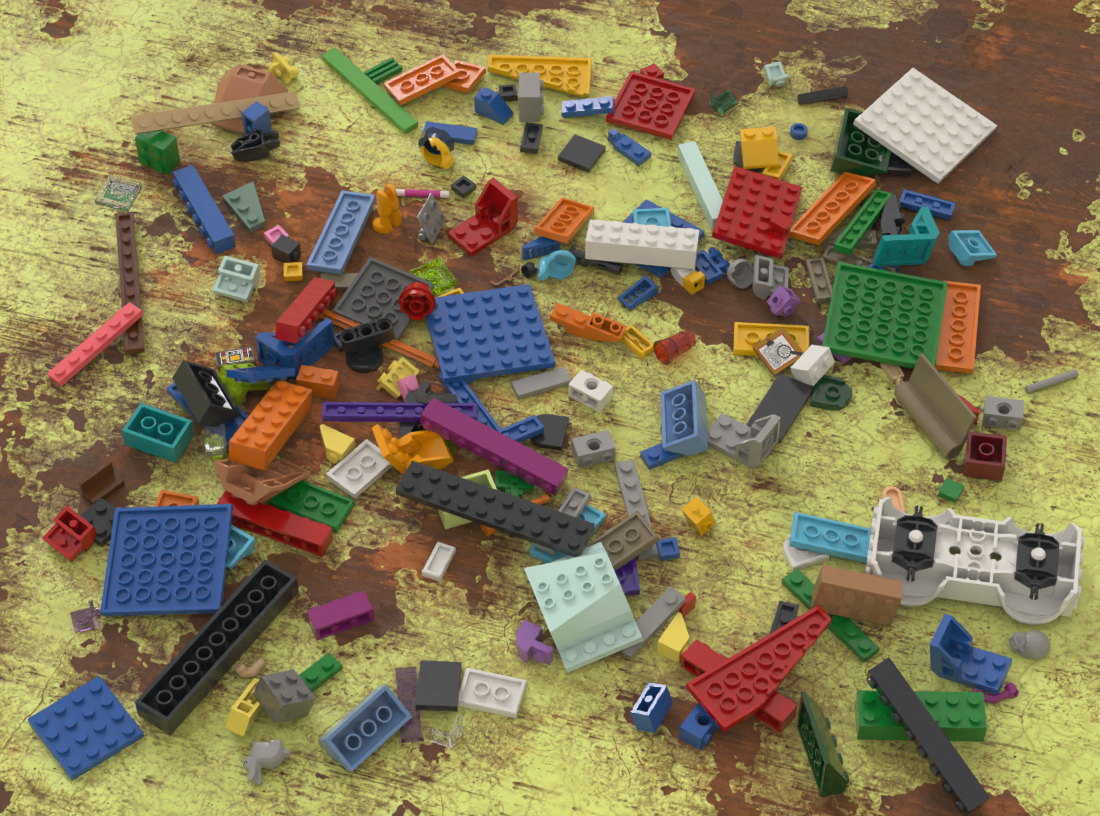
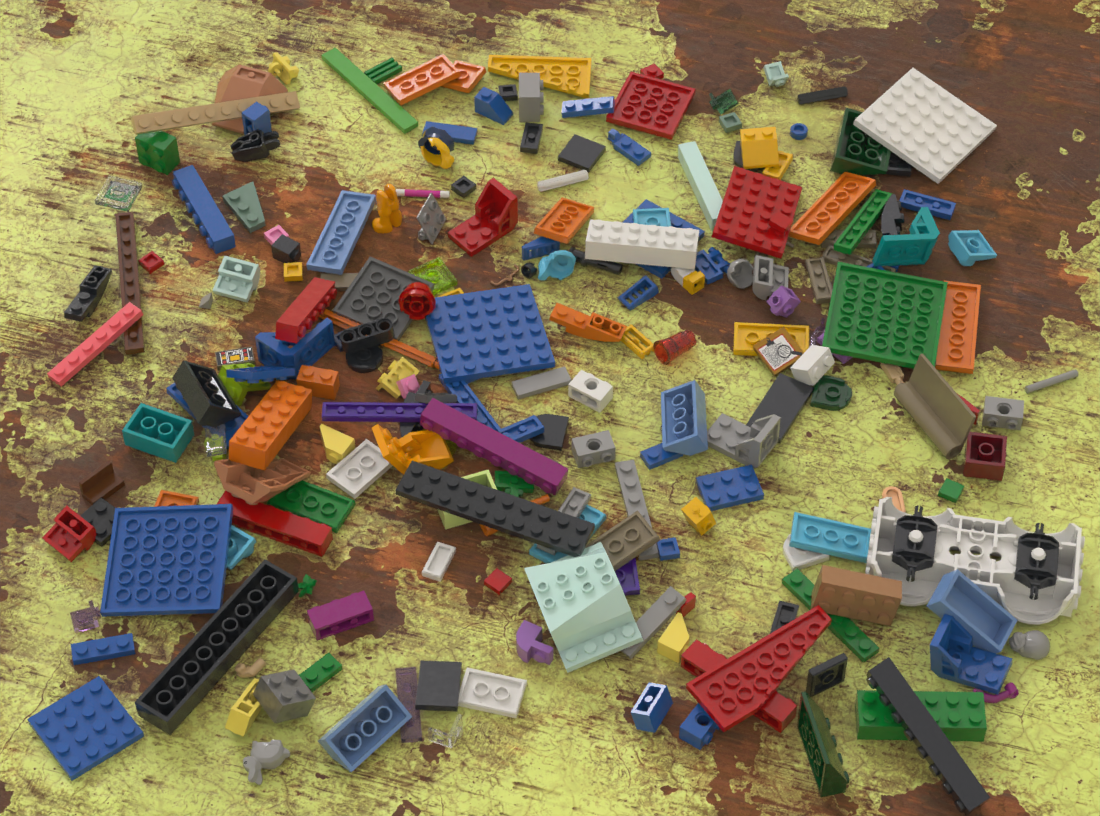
none -> black slope [64,265,112,322]
none -> blue plate [71,633,135,665]
none -> red tile [138,251,164,274]
none -> light grey piece [199,292,213,309]
none -> green plant [298,574,317,598]
none -> red tile [484,568,512,595]
none -> white axle [537,170,589,192]
none -> blue plate [696,464,764,511]
none -> sand green plate [719,112,742,133]
none -> black tile [806,653,848,697]
none -> piece [809,318,825,347]
none -> medium blue piece [927,569,1017,653]

